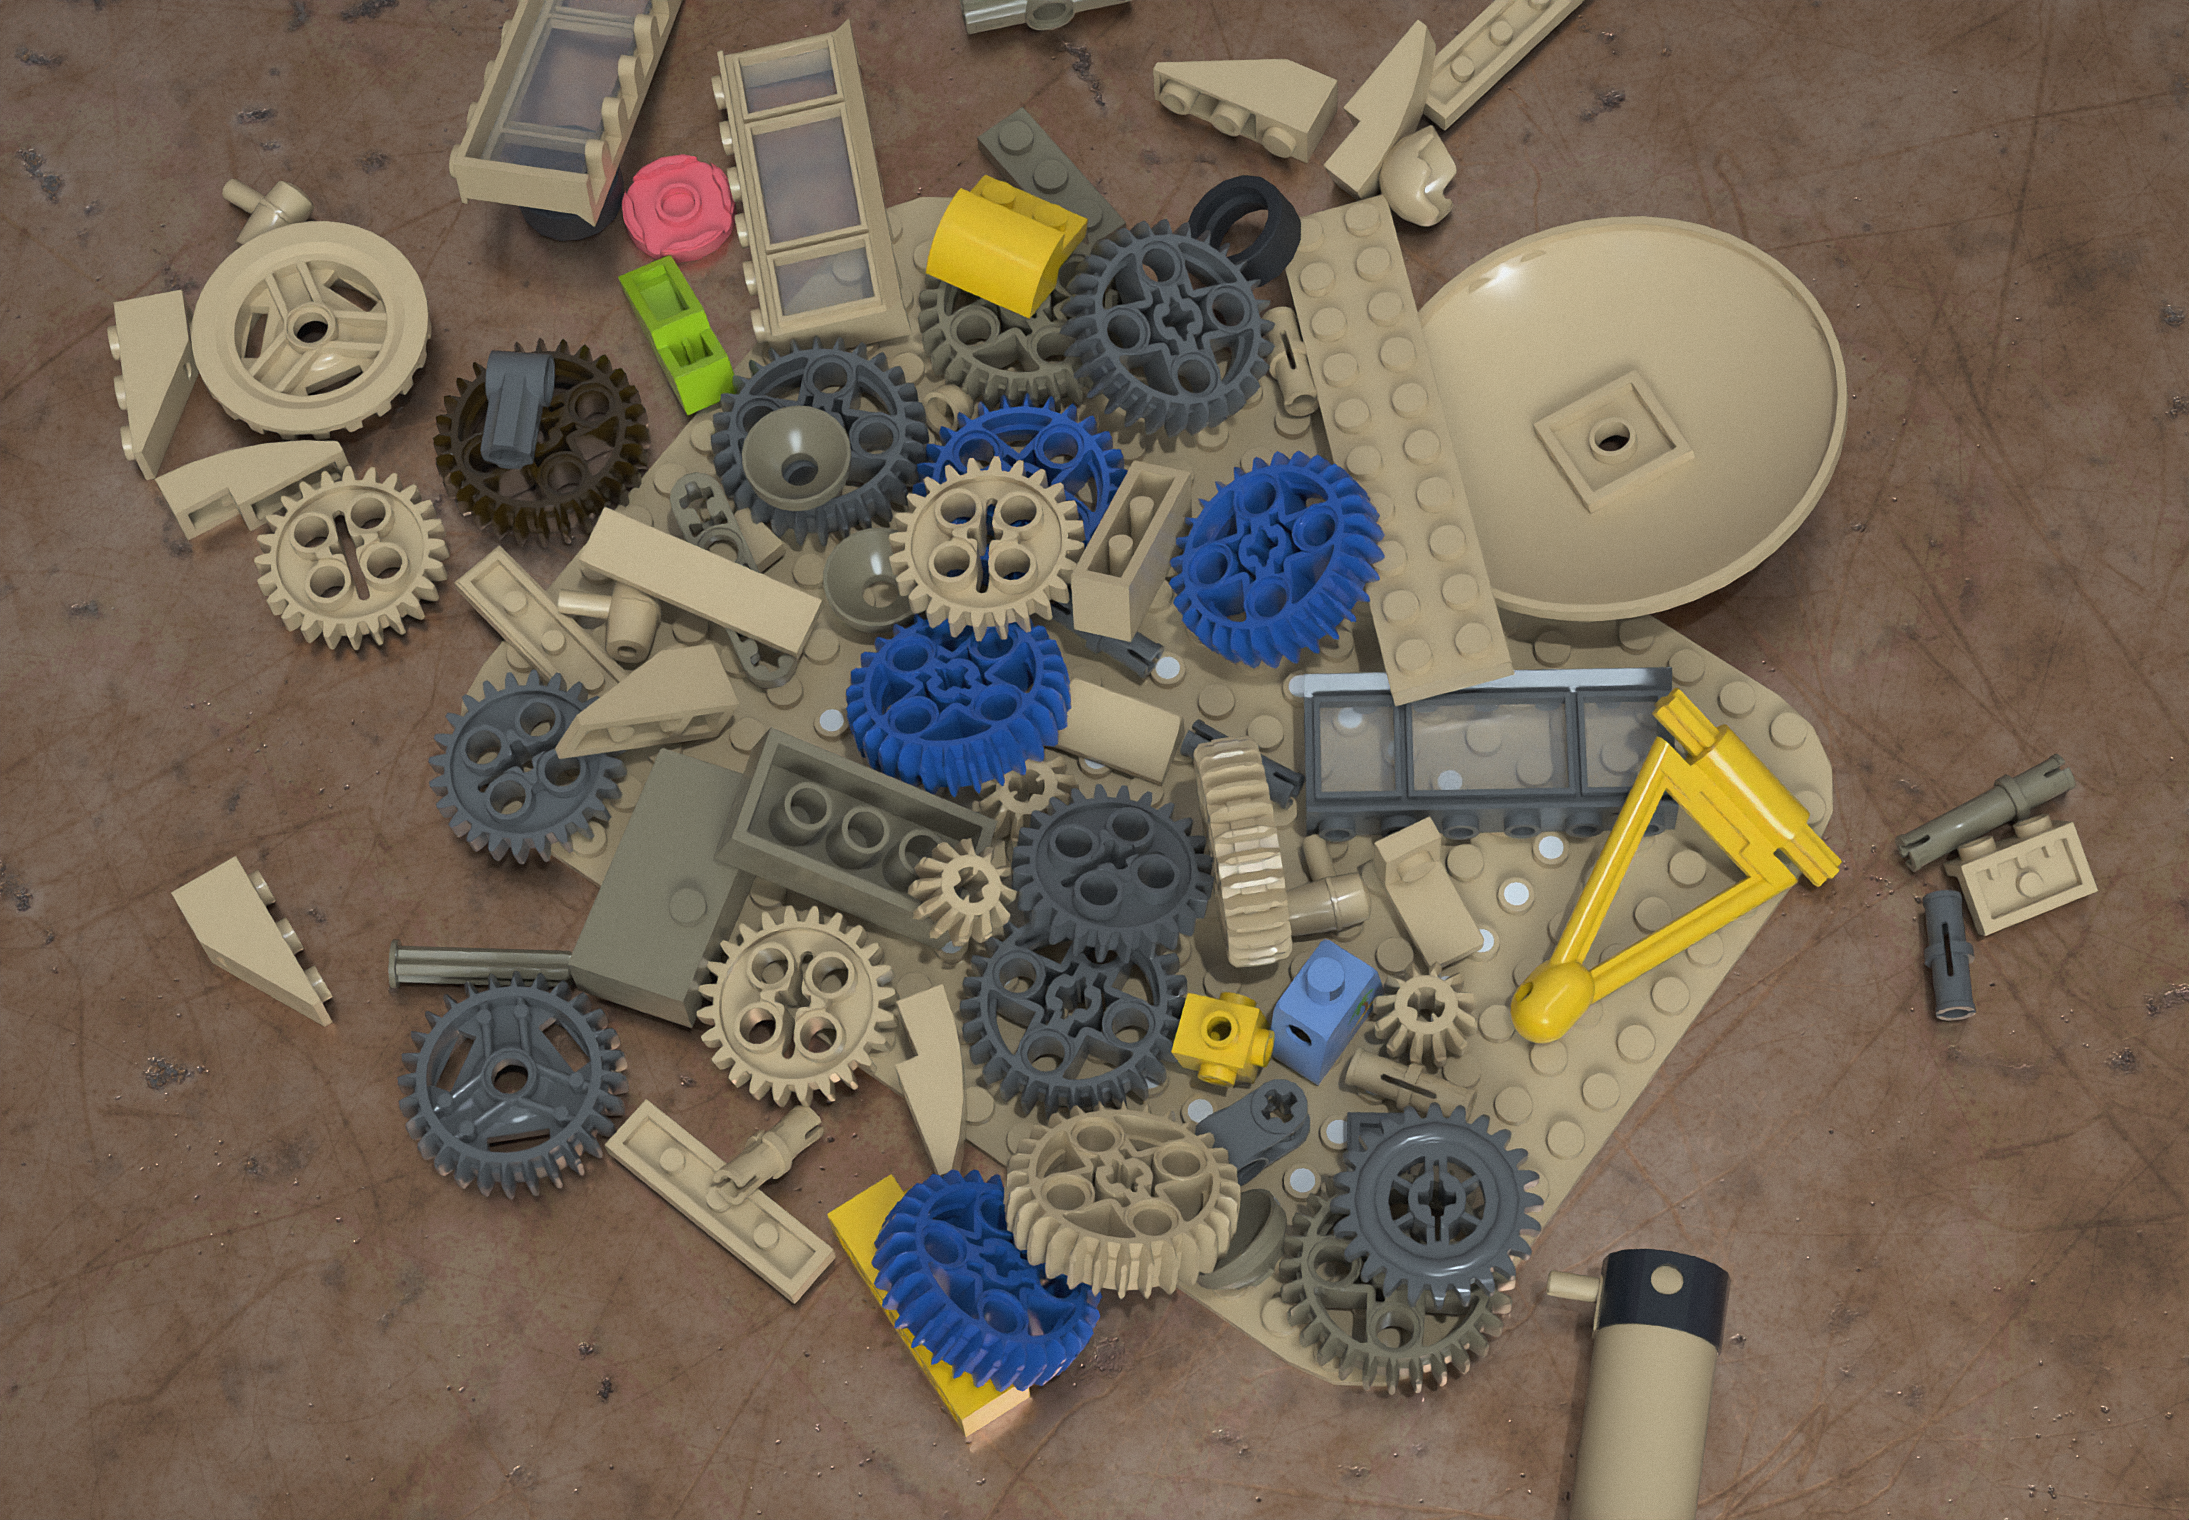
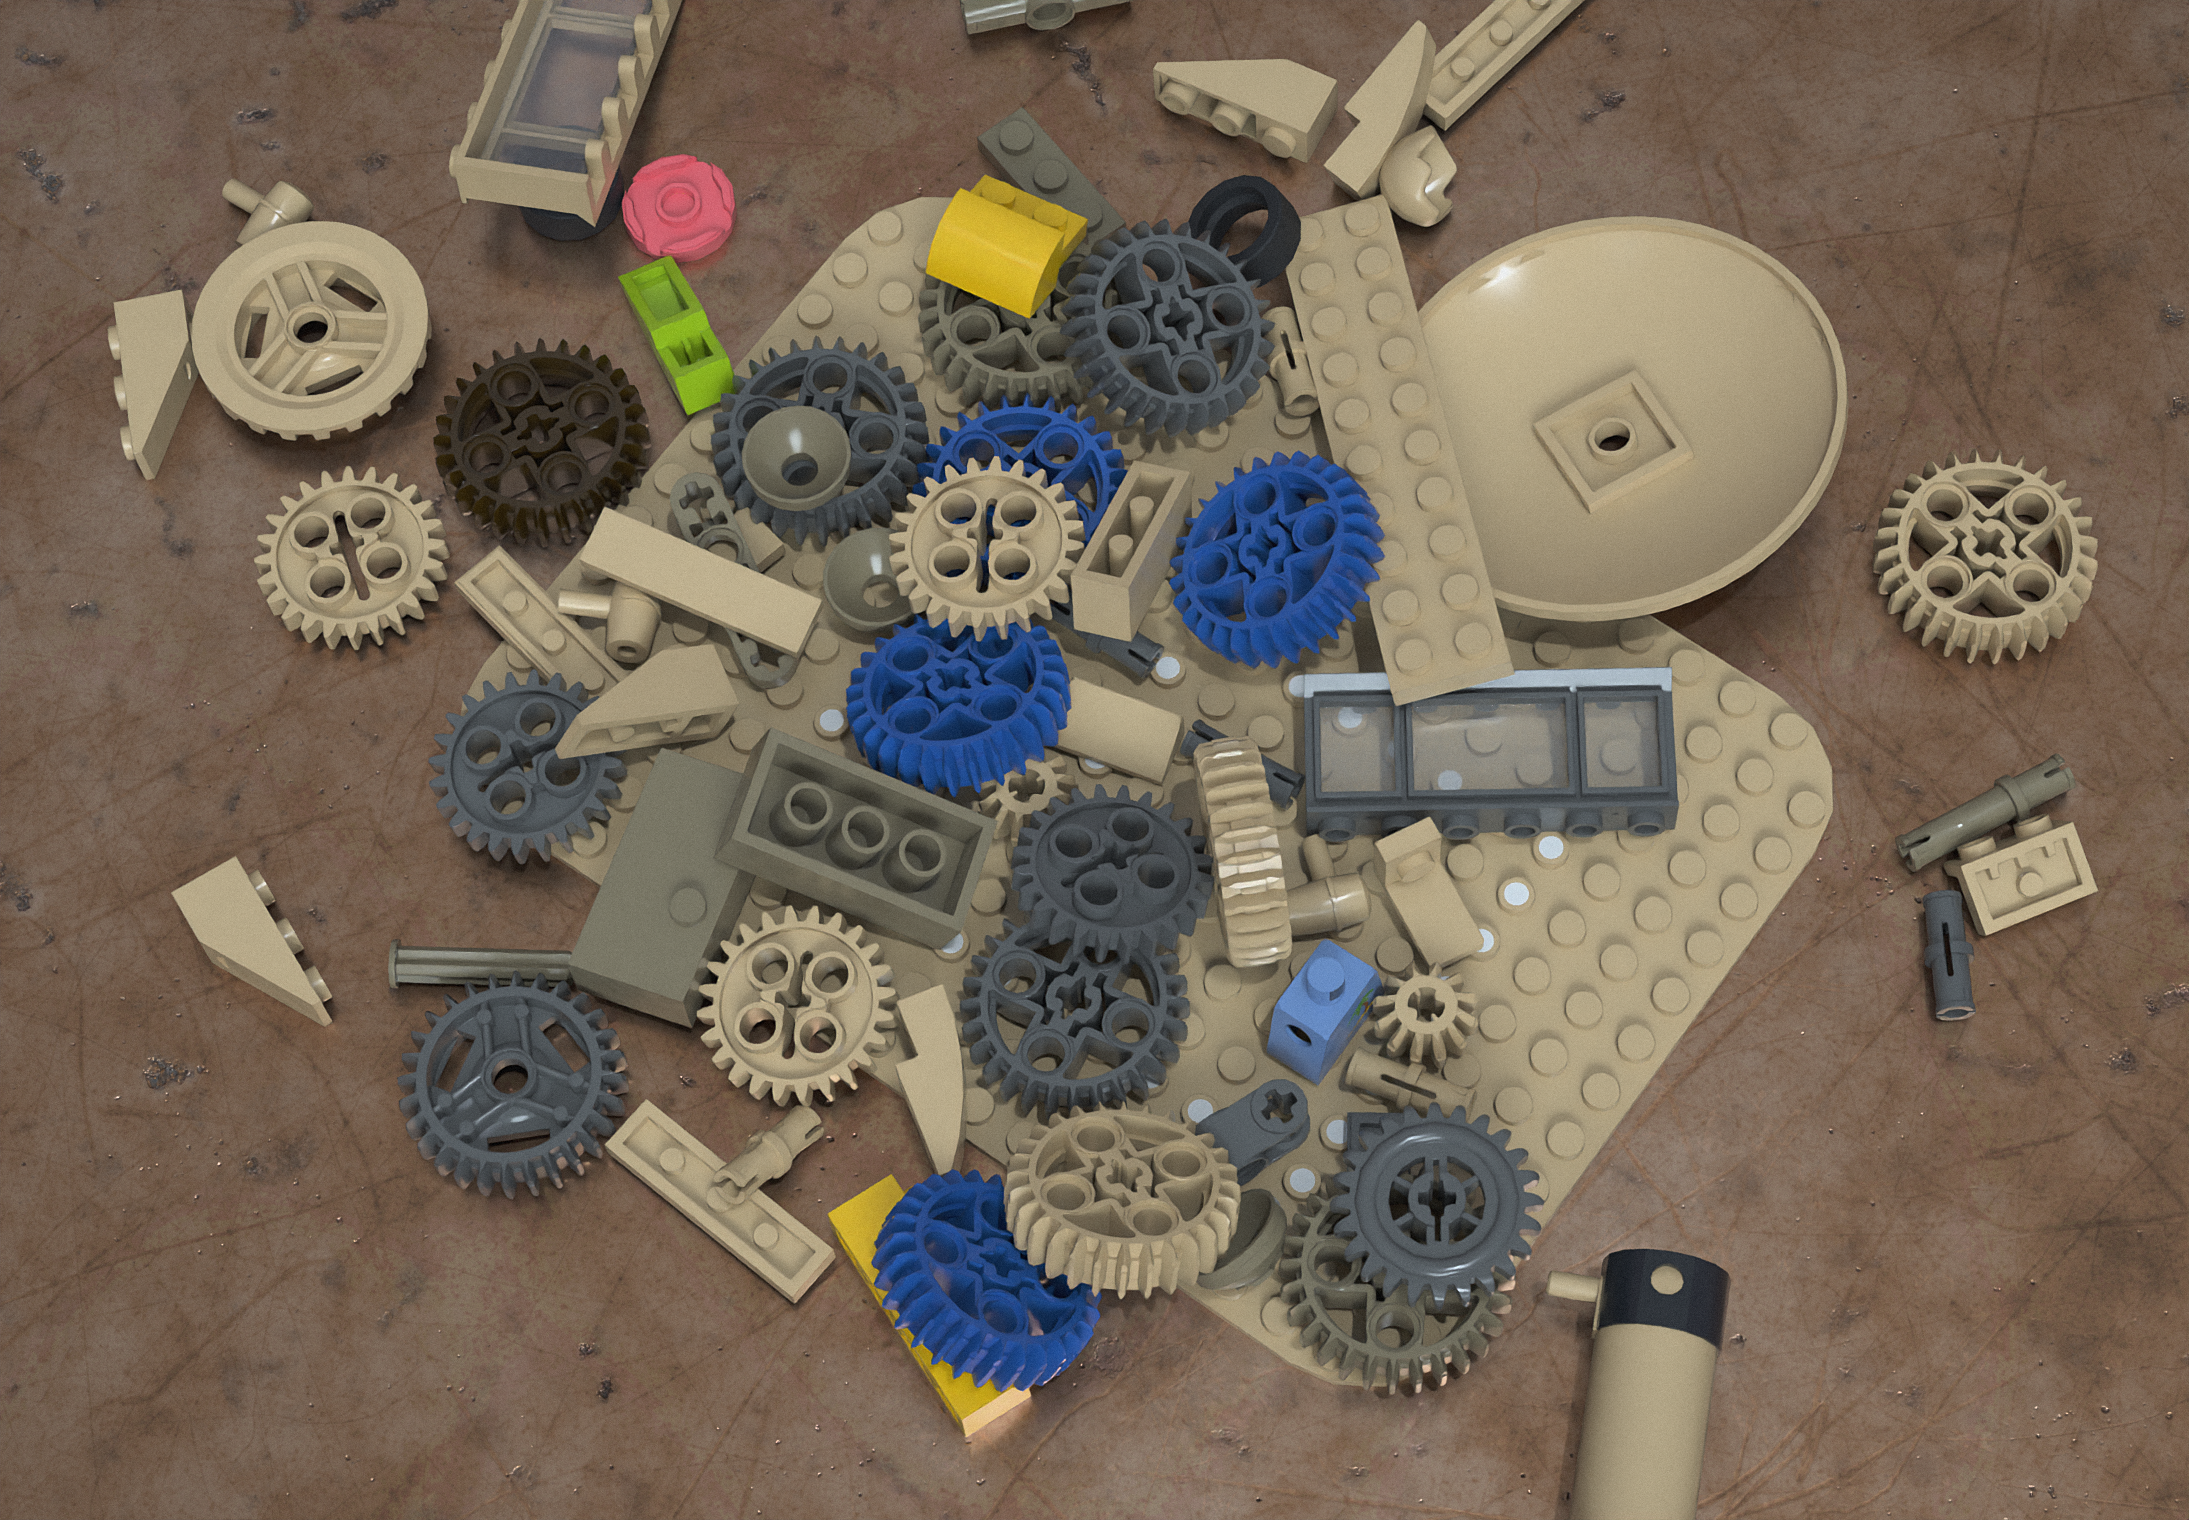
tan slope [155,440,349,541] -> none
dark grey piece [480,350,555,469] -> none
window [711,19,912,357] -> none
tan gear [907,838,1018,947] -> none
tan hinge [922,384,974,434] -> none
yellow brick [1171,992,1275,1088] -> none
yellow piece [1510,688,1842,1044] -> none
none -> tan gear [1872,448,2098,664]

